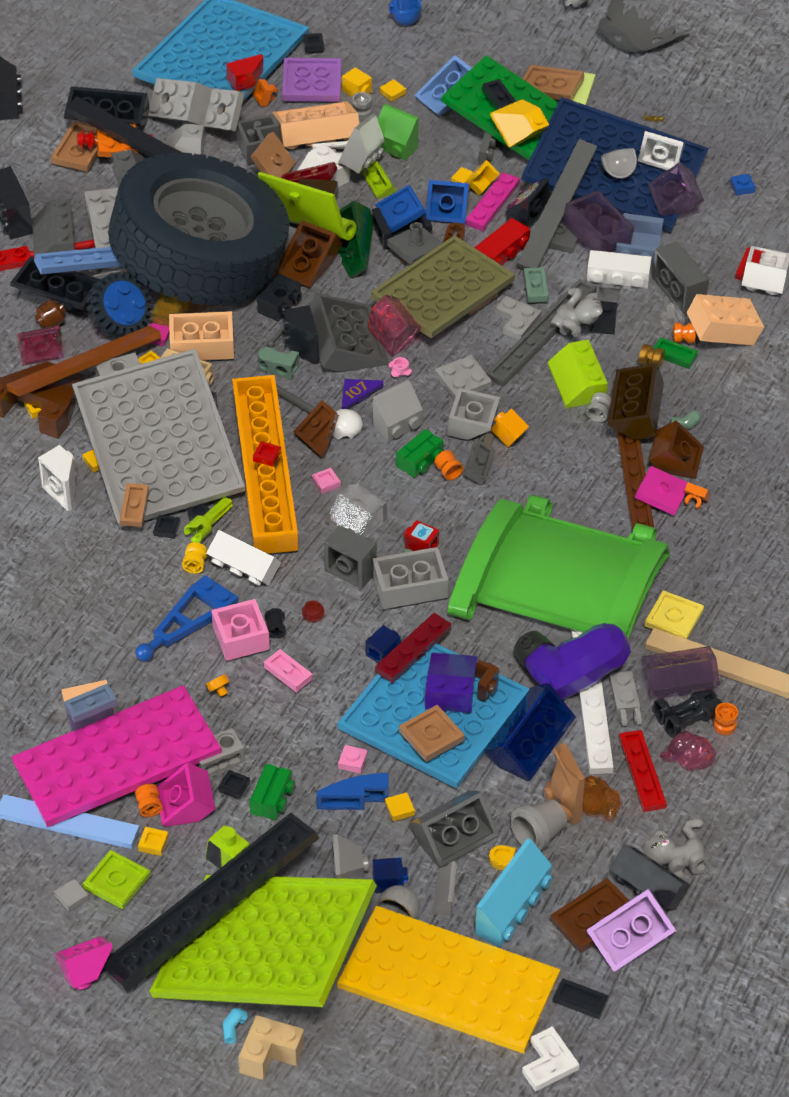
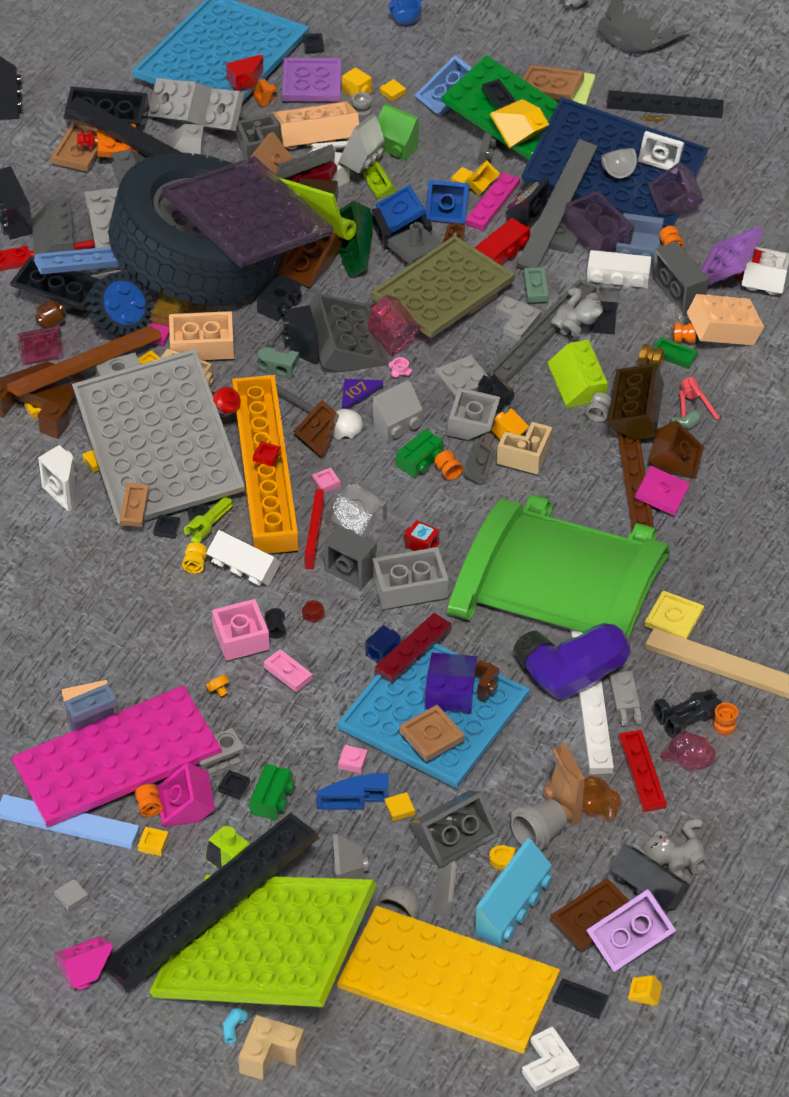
lime plate [82,850,151,909] -> none
blue plate [135,575,239,661] -> none
clear blue brick [372,857,408,893] -> none
clear blue slope [484,683,576,781] -> none
clear purple slope [642,646,720,697] -> none
orange tile [685,482,711,510] -> none
blue plate [730,174,755,196] -> none
none -> clear purple plate [161,156,334,268]
none -> red head [212,386,241,418]
none -> dark grey plate [277,144,335,179]
none -> red tile [305,489,325,570]
none -> black hips [478,373,514,409]
none -> tan brick [497,422,552,475]
none -> black plate [607,90,724,118]
none -> yellow slope [628,975,662,1006]
none -> orange wheel [659,226,684,248]
none -> coral plant [678,377,719,420]
none -> medium lavender plate [700,226,763,287]

